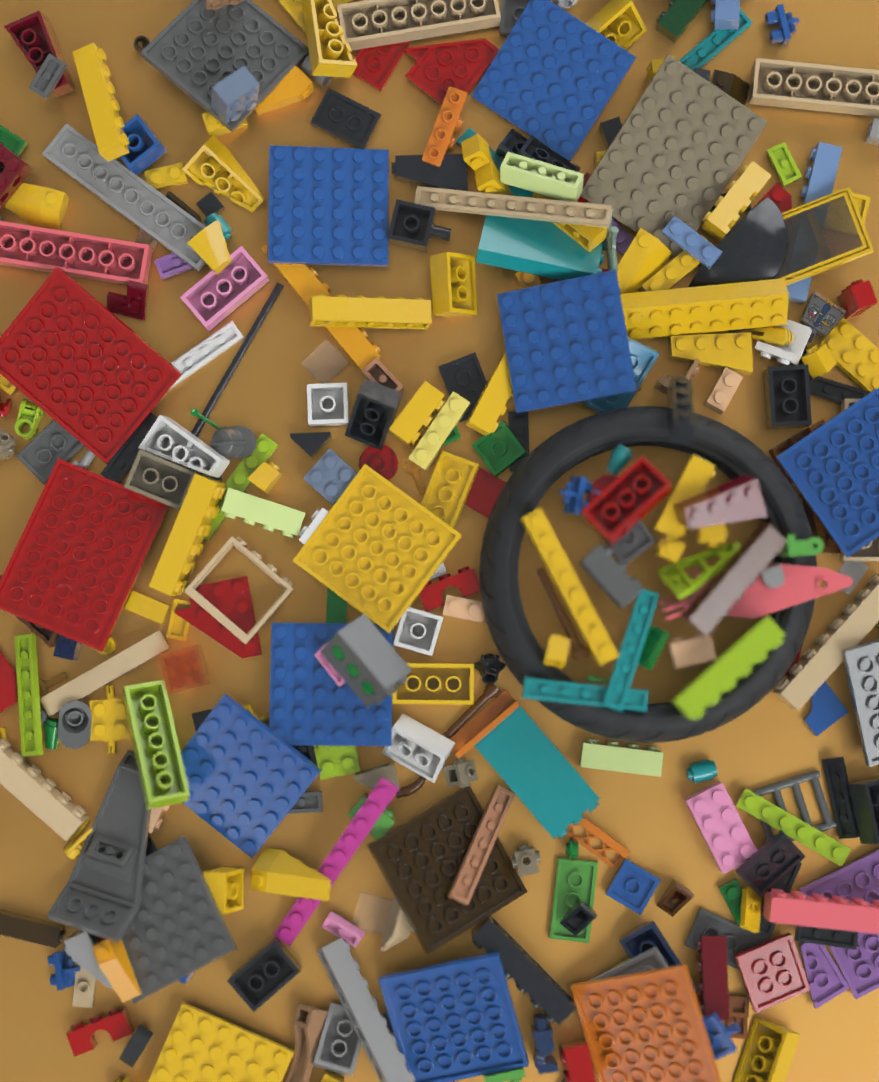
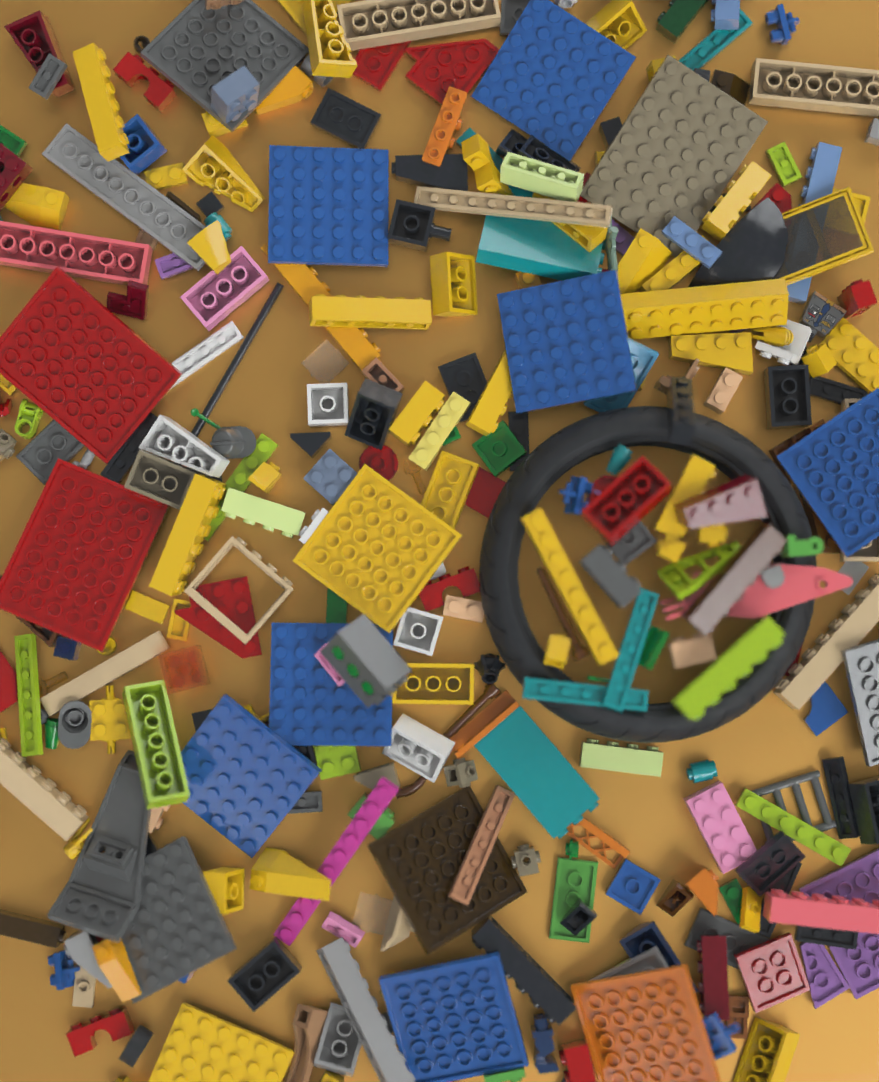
none -> red arch [113,52,176,113]
none -> orange slope [686,868,719,916]

